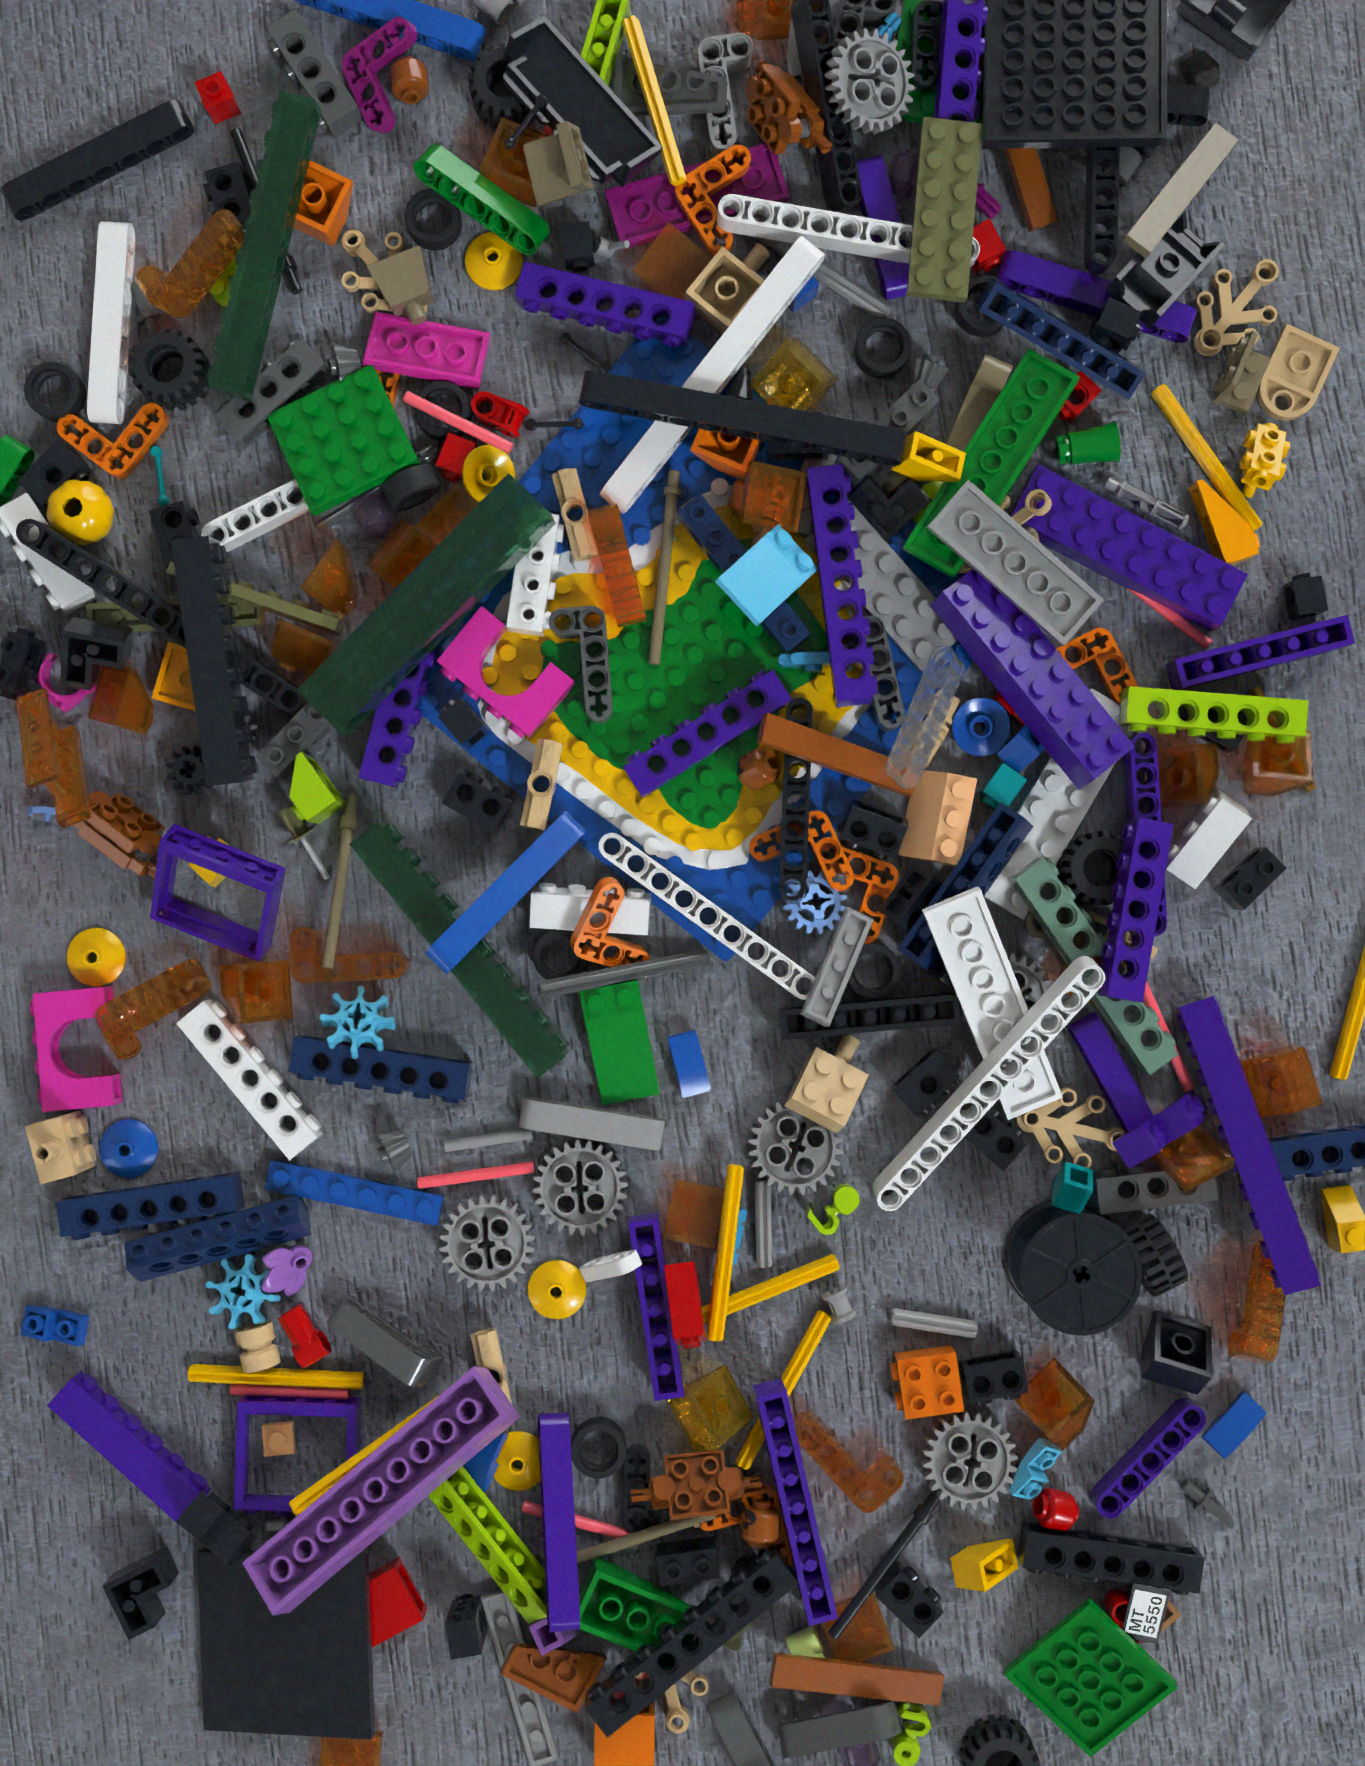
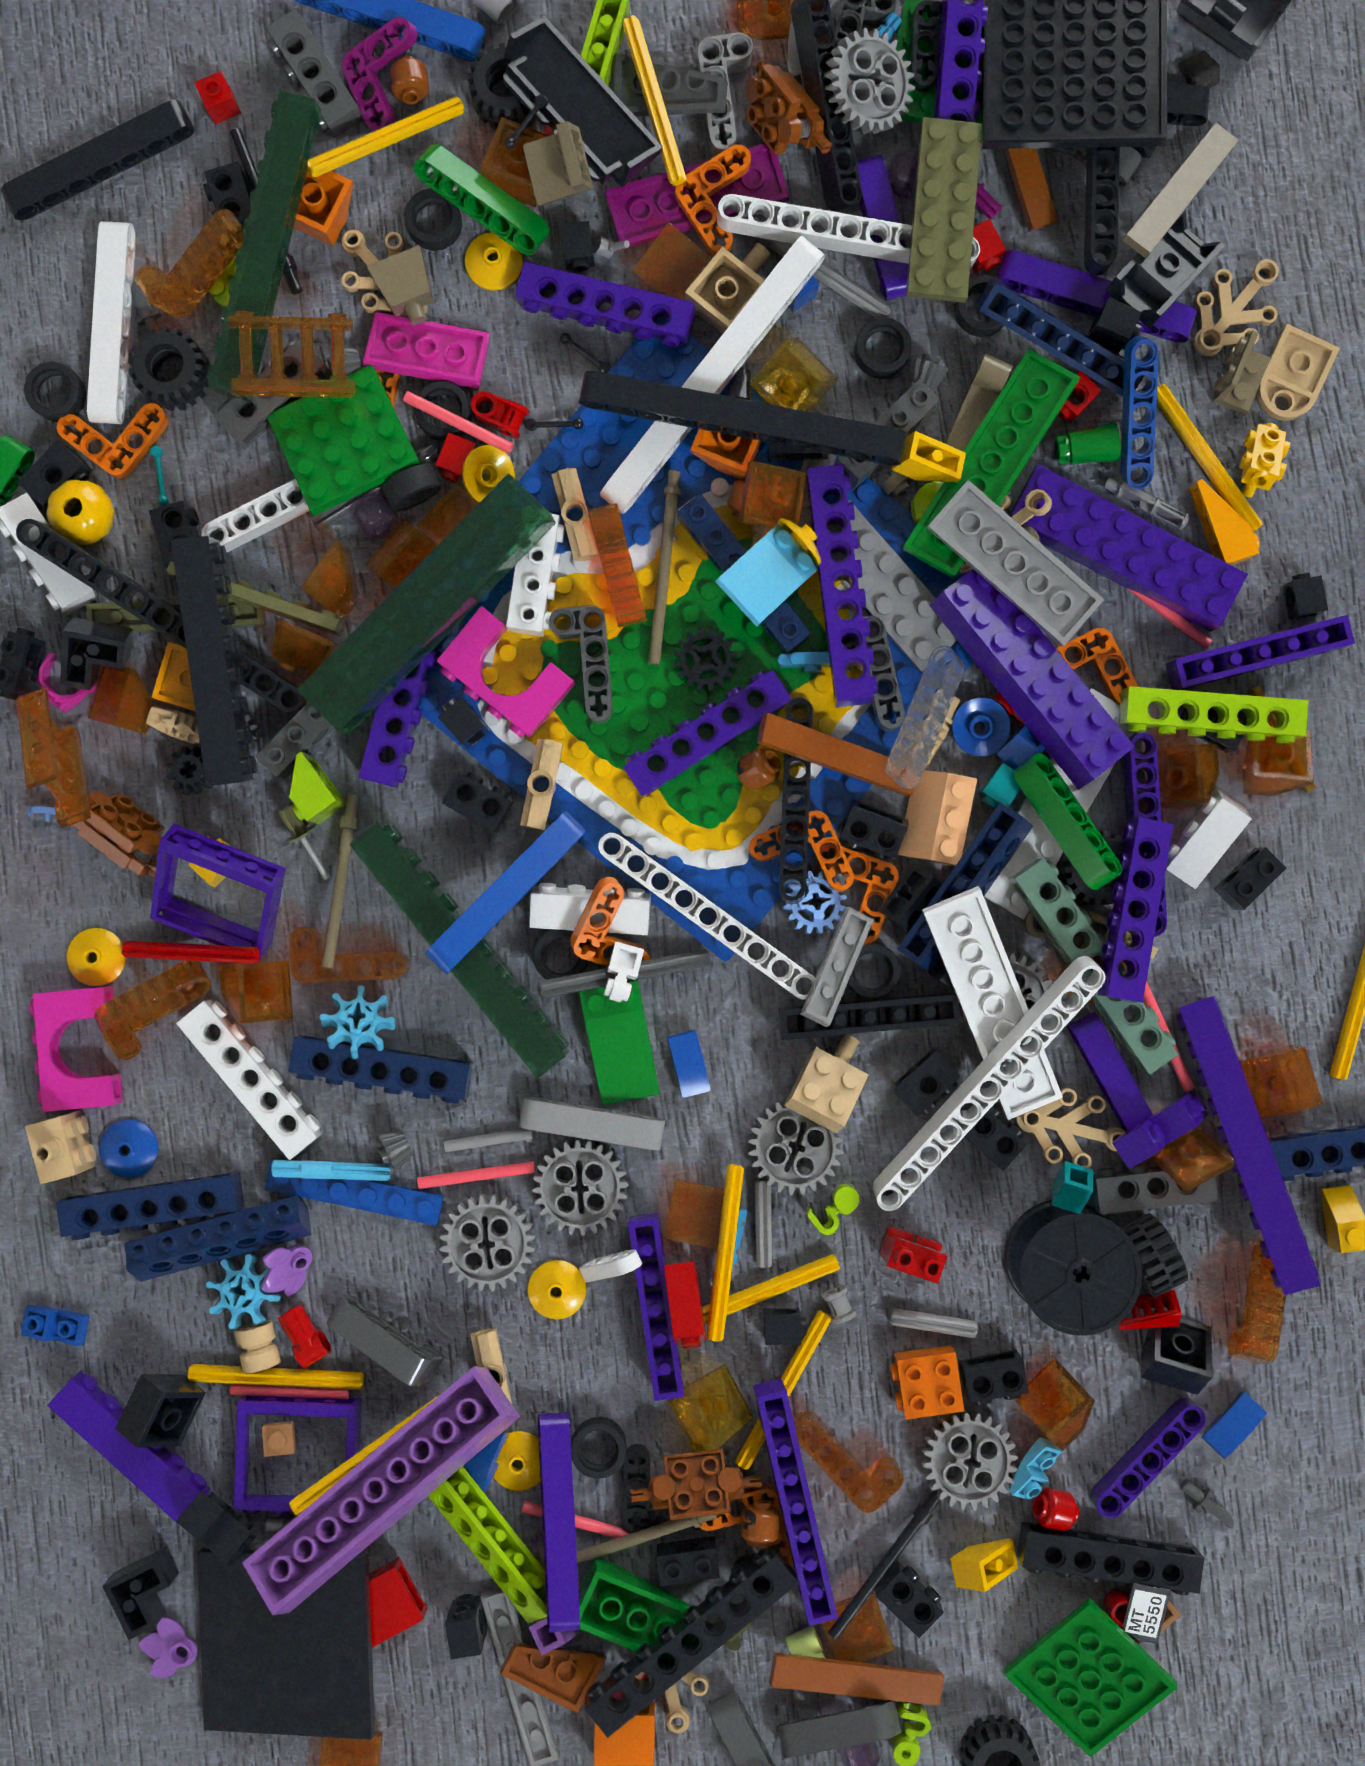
black plate [848,477,932,542] -> none
none -> black brick [115,1374,206,1448]
none -> red axle [121,941,260,964]
none -> medium lavender plate [139,1617,198,1678]
none -> tan hinge [146,706,200,745]
none -> clear orange fence [228,311,355,398]
none -> medium azure axle [271,1160,391,1181]
none -> yellow axle [306,96,464,177]
none -> white plate [604,942,644,1003]
none -> black gear [674,627,737,692]
none -> black brick [764,1308,807,1345]
none -> yellow dish [778,518,821,566]
none -> red hips [879,1225,948,1284]
none -> green beam [1014,753,1122,890]
none -> red slope [1118,1290,1181,1330]
none -> blue beam [1120,336,1159,489]

